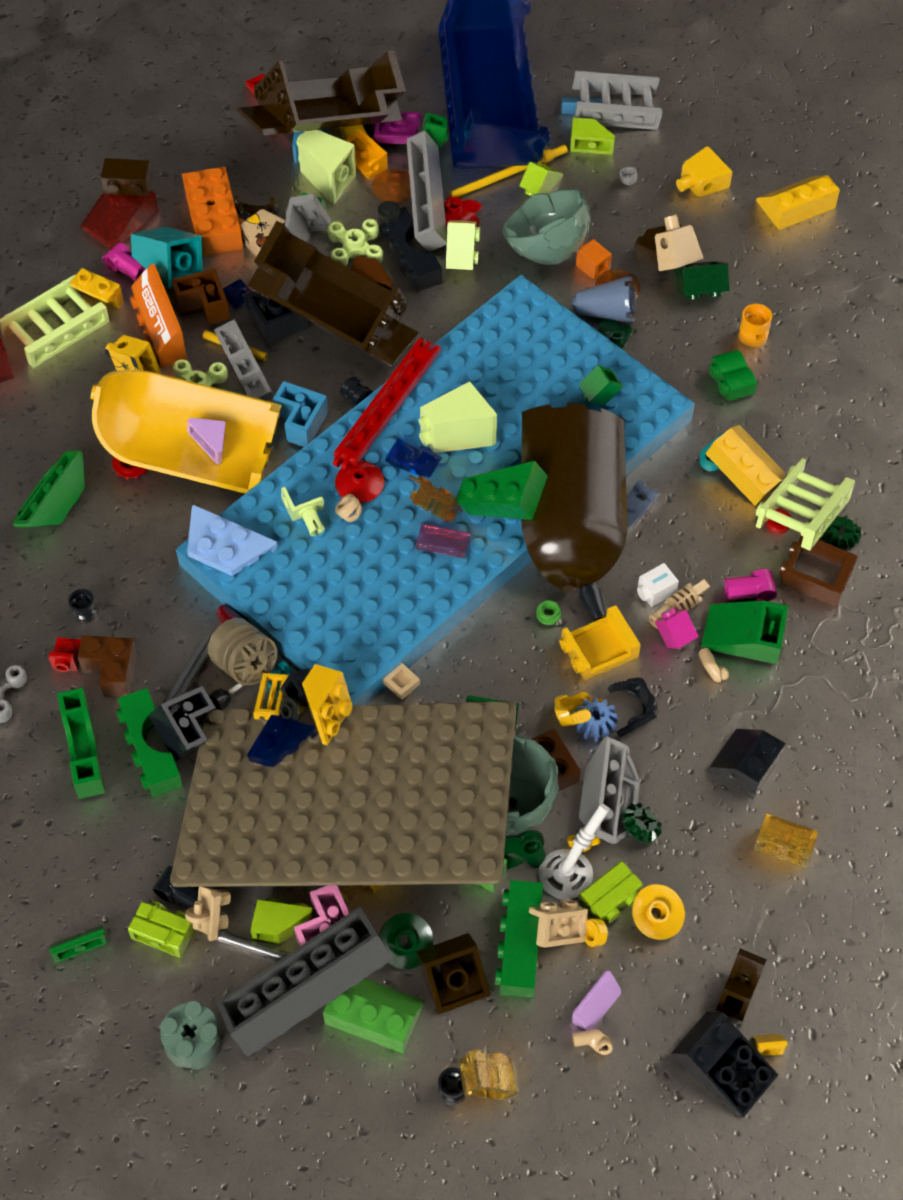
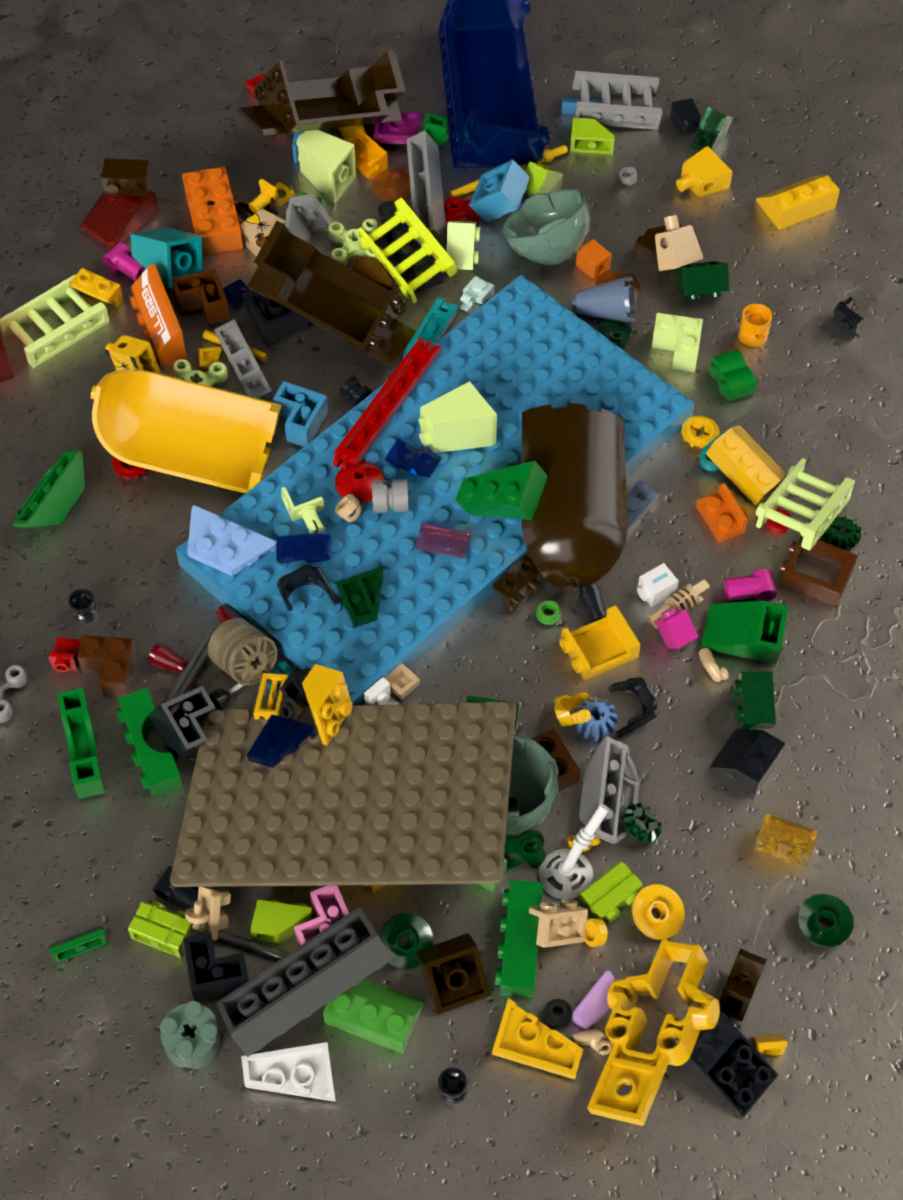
lavender slope [187,418,225,465] -> none
clear orange hinge [409,475,463,522] -> none
clear yellow brick [458,1049,519,1100] -> none
green brick [579,365,623,406] -> none
none -> dark red cone [148,643,188,674]
none -> black brick [183,932,249,1002]
none -> yellow tile [199,346,223,371]
none -> white wing [241,1042,336,1102]
none -> yellow bracket [248,178,295,214]
none -> clear blue slope [276,534,331,564]
none -> black helmet [277,565,340,612]
none -> dark green wing [336,567,383,628]
none -> neon yellow fence [358,197,457,304]
none -> white bracket [364,677,399,705]
none -> light grey wheel [372,480,408,513]
none -> teal plate [403,297,460,358]
none -> light aqua plate [460,276,495,312]
none -> dark azure brick [469,159,530,223]
none -> dark brown bracket [492,555,544,616]
none -> yellow wing [492,998,583,1080]
none -> pearl dark grey plate [544,999,572,1028]
none -> yellow piece [587,939,720,1126]
none -> yellowish green brick [652,313,703,373]
none -> black brick [670,98,701,136]
none -> yellow gear [681,416,720,450]
none -> clear green slope [690,107,733,152]
none -> orange bracket [696,483,748,543]
none -> dark green brick [729,671,776,729]
none -> dark green dish [797,894,854,948]
none -> black bracket [833,297,864,338]

